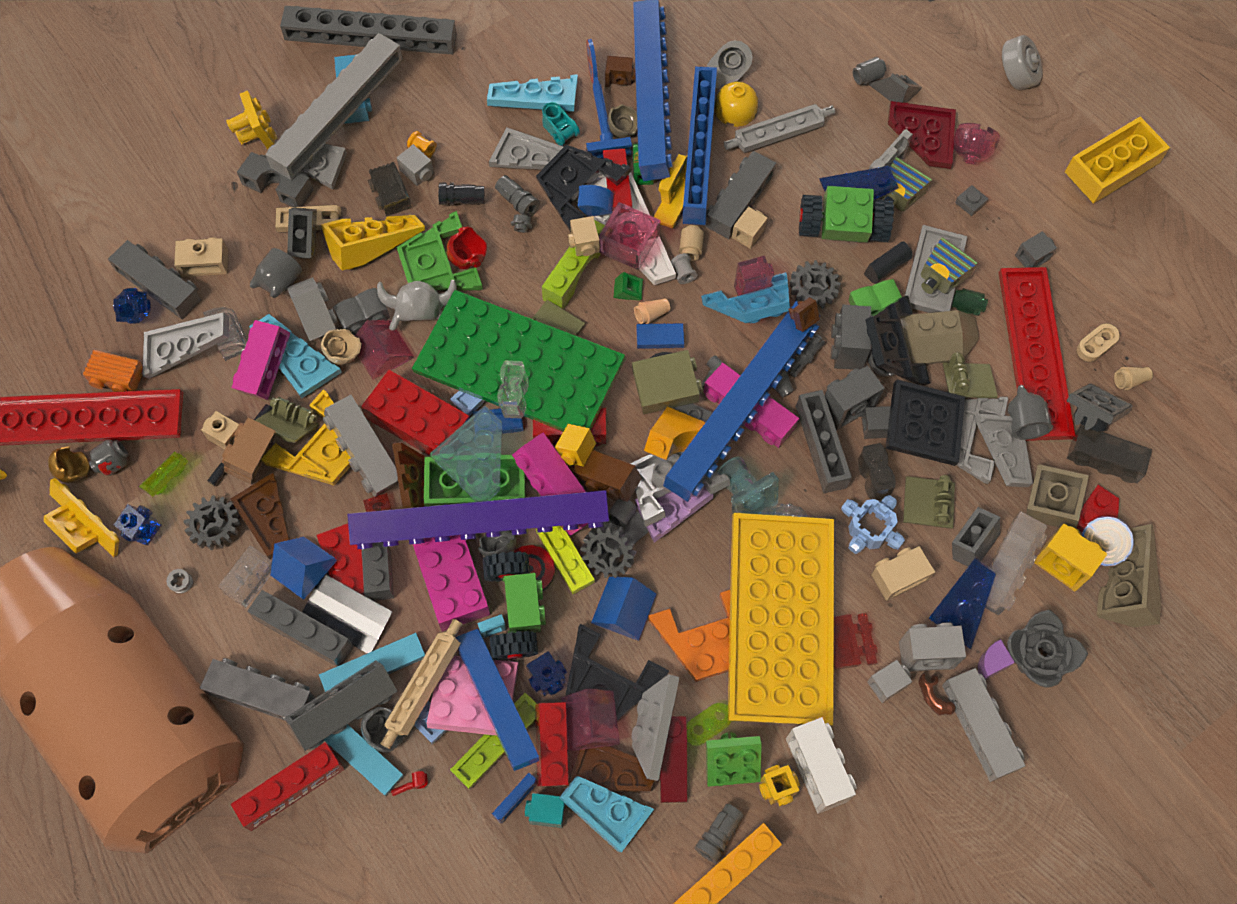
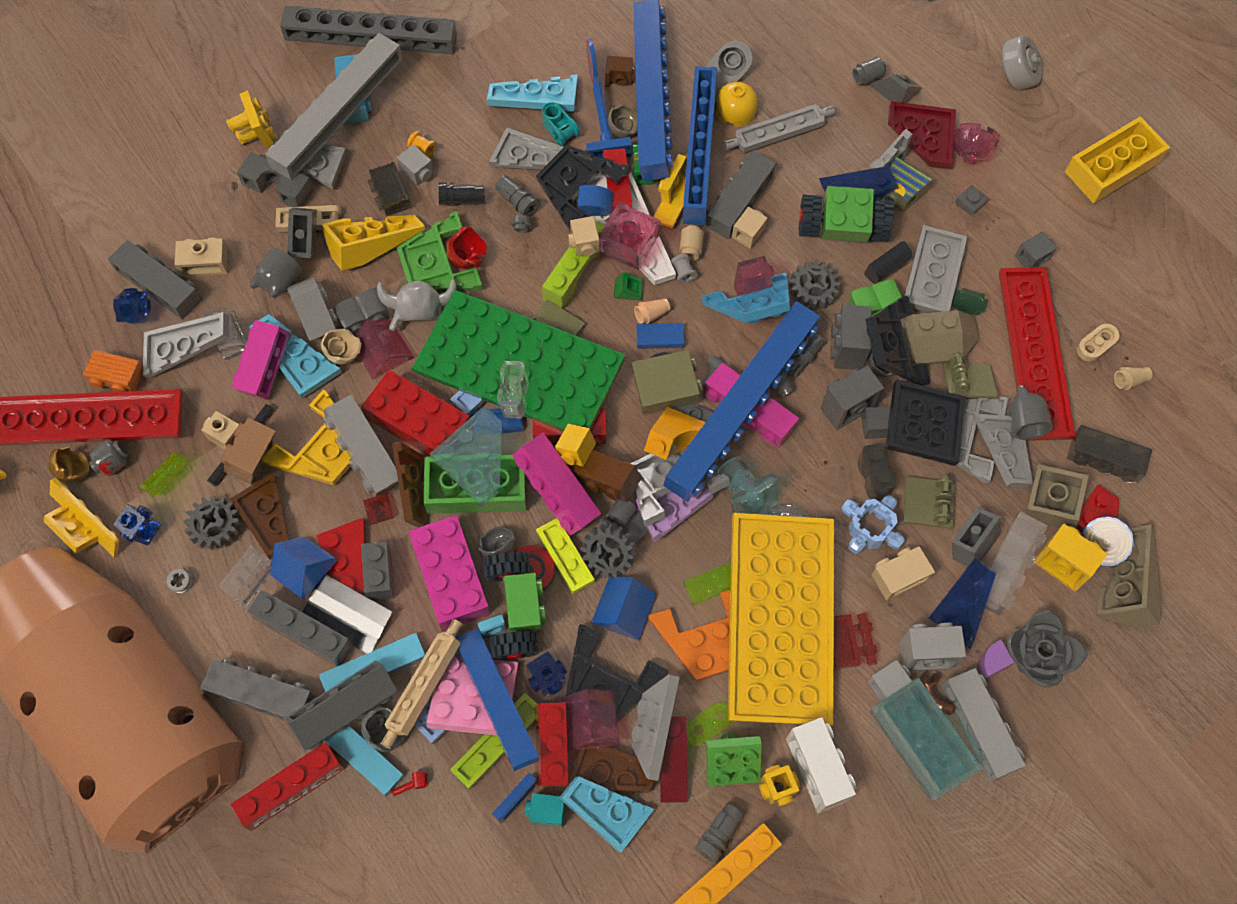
olive hinge [255,397,319,443] -> none
dark purple brick [347,490,609,549] -> none
reddish brown tile [788,297,820,332] -> none
dark grey brick [796,390,852,494] -> none
olive torso [920,237,978,294] -> none
dark grey piece [1067,384,1133,432] -> none
none -> clear neon green plate [683,562,731,606]
none -> clear light blue brick [870,678,983,802]

